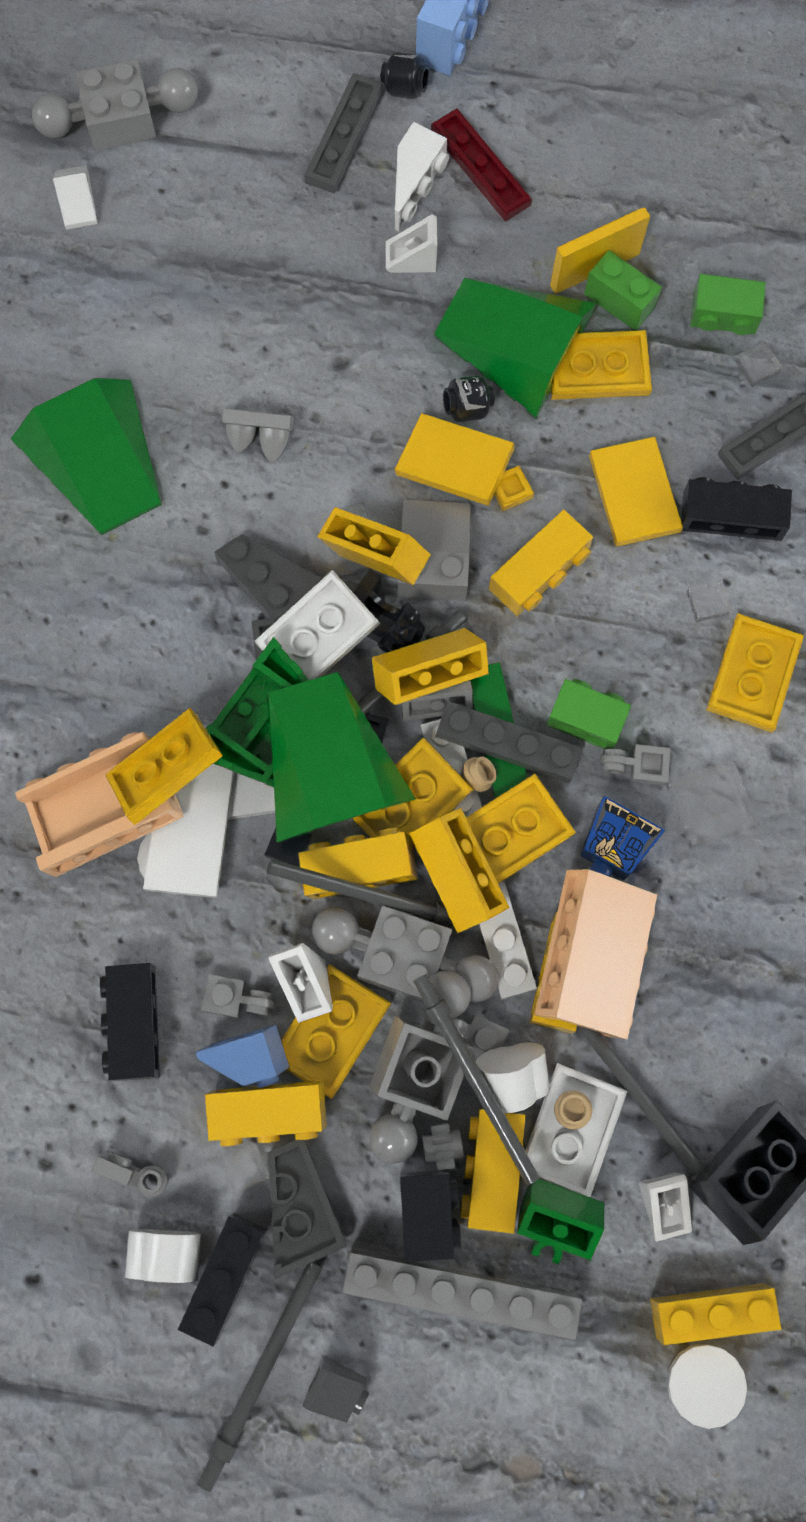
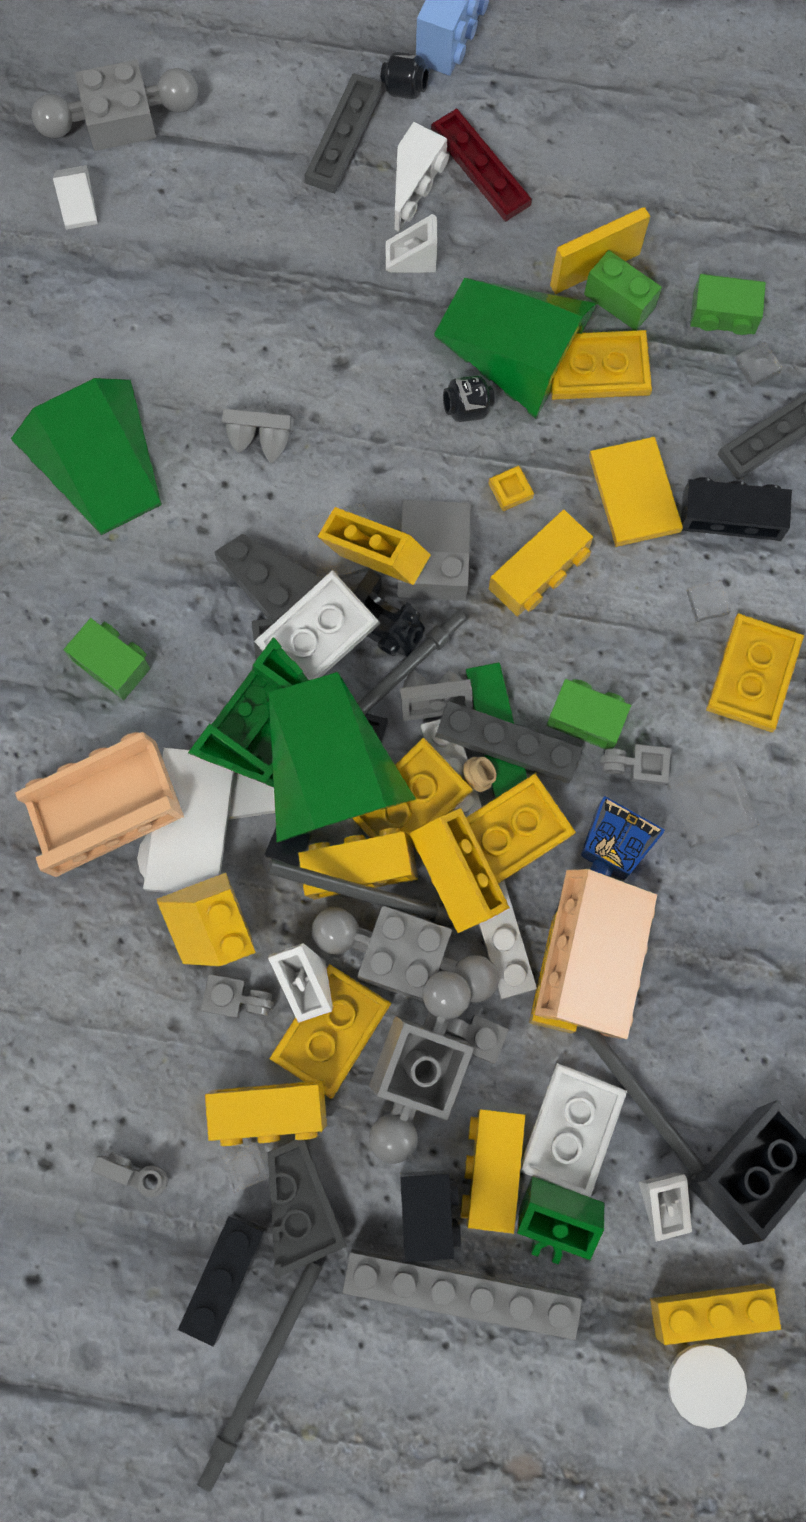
black brick [100,963,160,1081] -> none
yellow tile [105,708,223,825] -> none
white piece [125,1229,201,1283] -> none
medium blue slope [196,1024,289,1088] -> none
dark grey slope [302,1356,369,1423] -> none
yellow brick [372,628,489,705] -> none
yellow tile [394,413,515,506] -> none
dark grey bar [413,974,540,1185] -> none
light grey gear [422,1123,464,1171] -> none
white piece [476,1042,550,1113] -> none
tan plate [554,1090,592,1129] -> none
none -> bright green brick [63,618,150,700]
none -> yellow slope [157,873,256,966]

